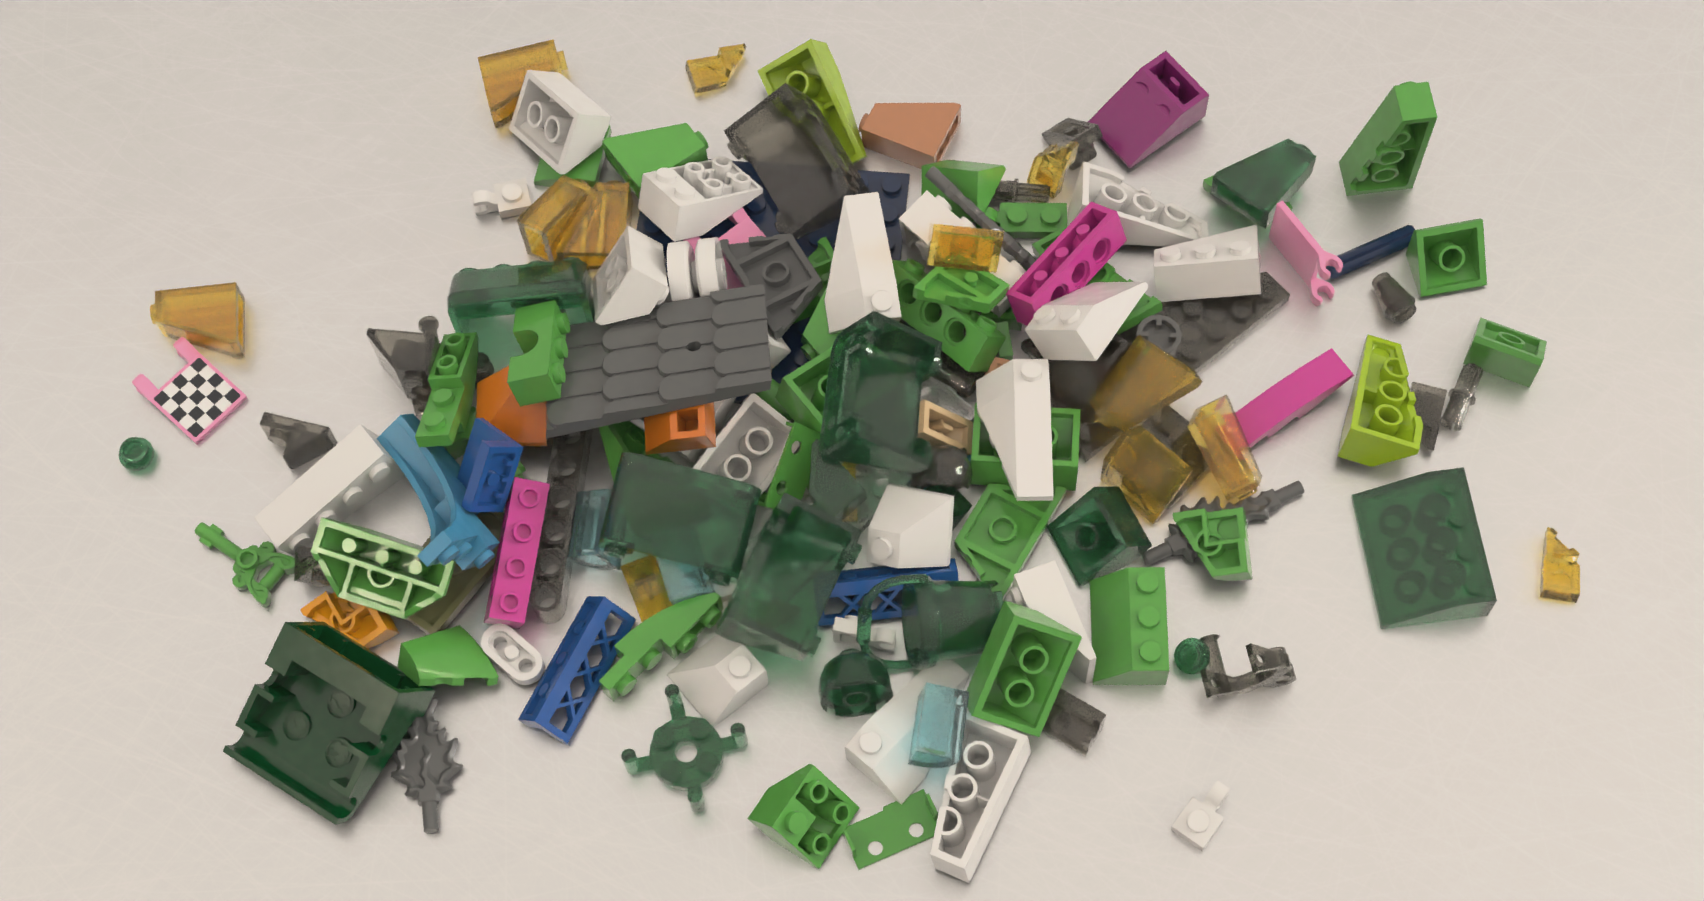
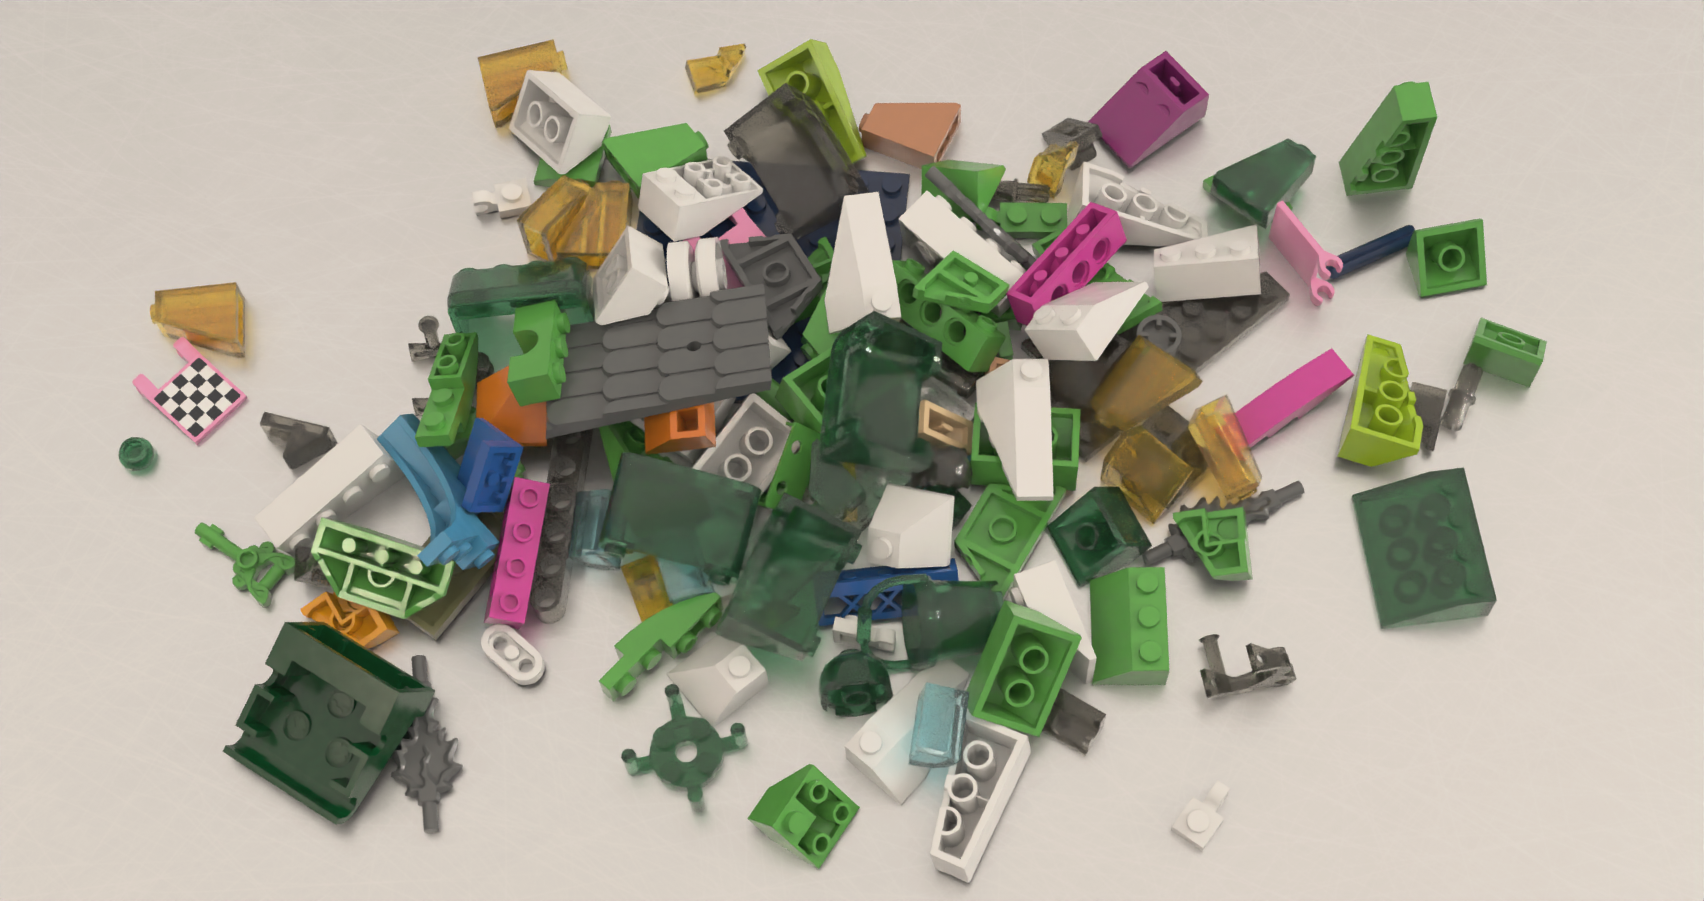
clear smoke slope [366,328,440,403] -> none
bright green slope [397,625,499,686] -> none
blue fence [518,596,636,744] -> none
bright green piece [842,789,938,870] -> none
clear yellow slope [927,223,1004,273] -> none
clear green plate [1174,638,1210,675] -> none
clear smoke cone [1372,272,1417,324] -> none
clear yellow slope [1540,527,1580,603] -> none

